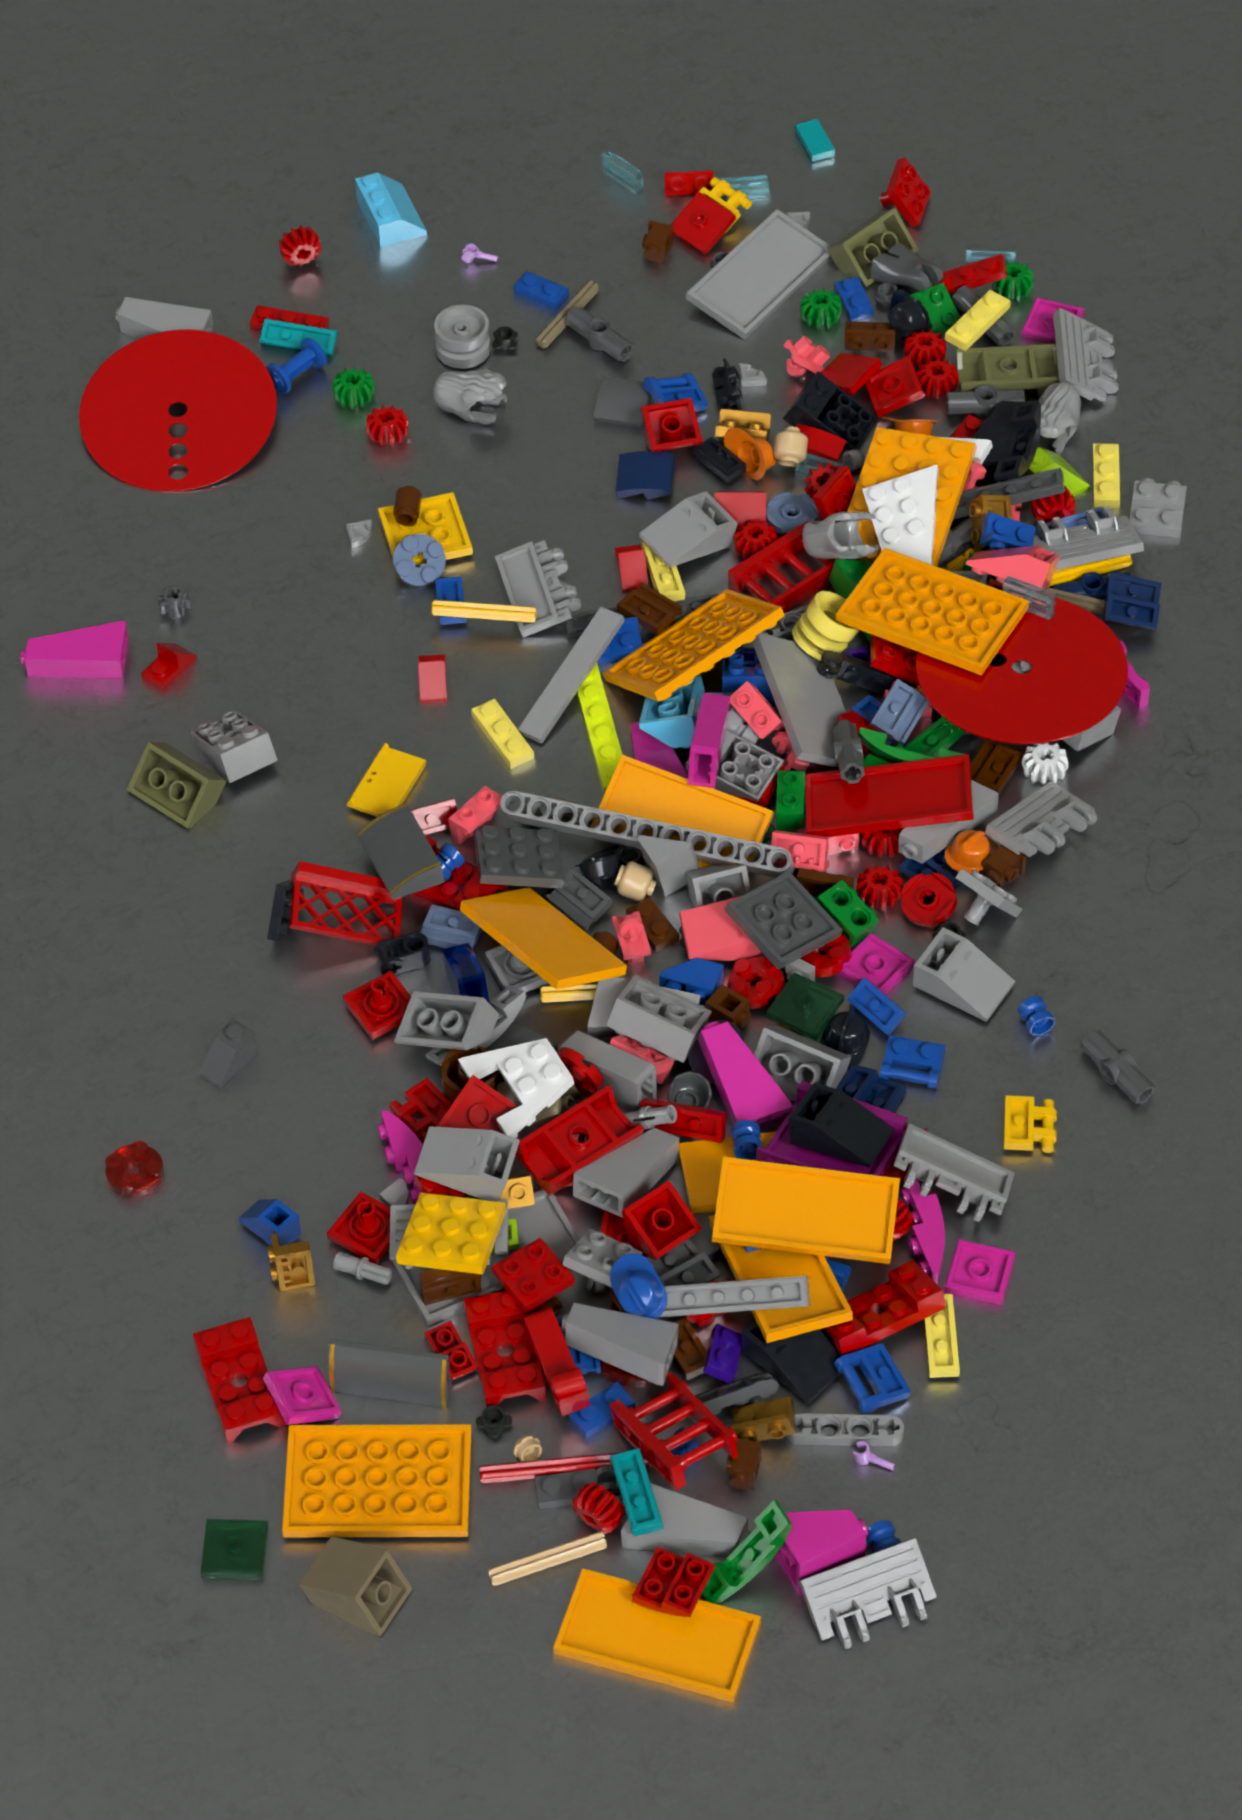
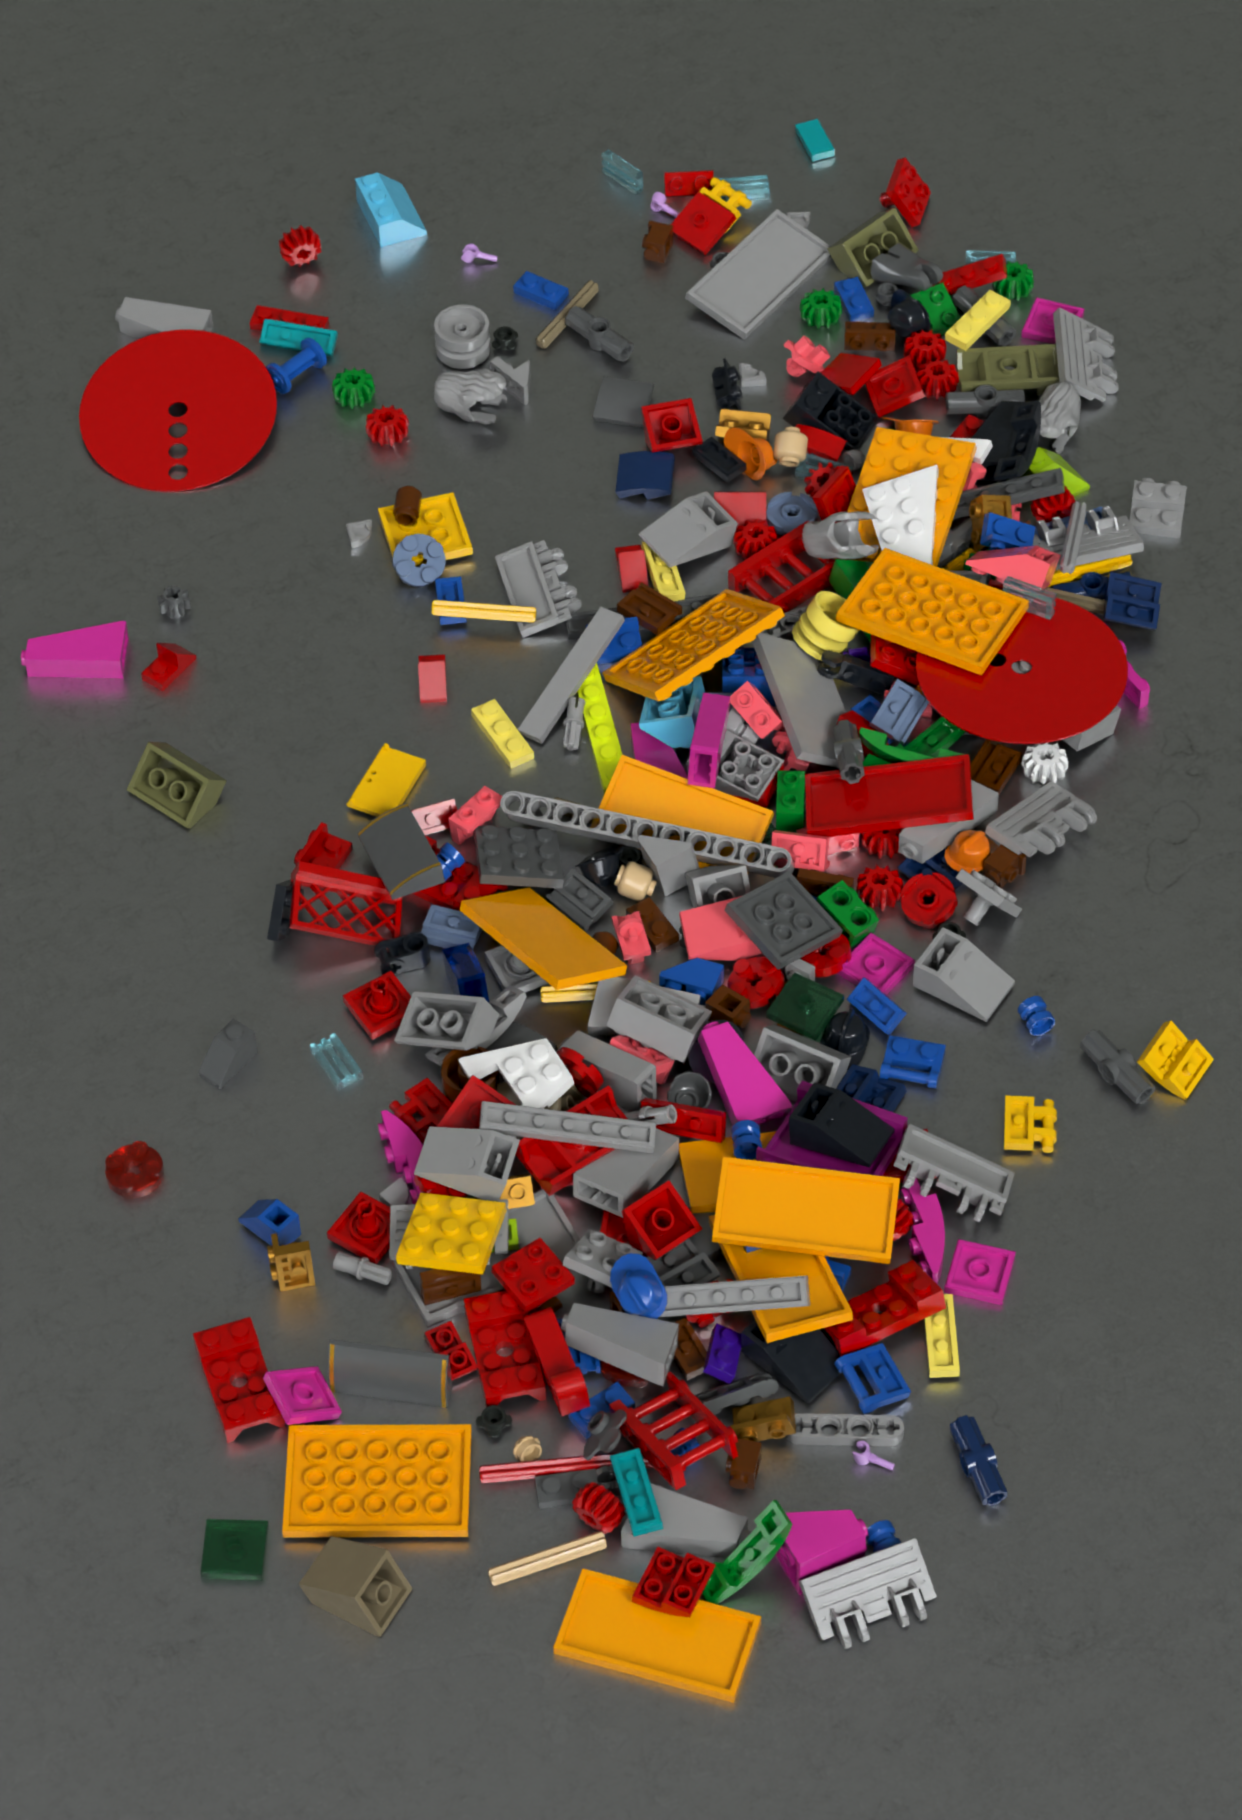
light grey slope [190,711,278,783] -> none
blue plate [643,373,709,412] -> none
light yellow plate [1092,443,1120,508] -> none
none -> red bracket [294,822,353,869]
none -> clear light blue tile [310,1033,363,1091]
none -> light grey tile [479,1101,656,1153]
none -> light grey slope [490,356,531,405]
none -> light grey axle [563,697,585,751]
none -> dark grey plate [584,1409,627,1461]
none -> lavender hand [650,192,680,218]
none -> dark blue piece [949,1415,1008,1506]
none -> light grey axle [1060,501,1087,574]
none -> yellow slope [1137,1020,1214,1100]

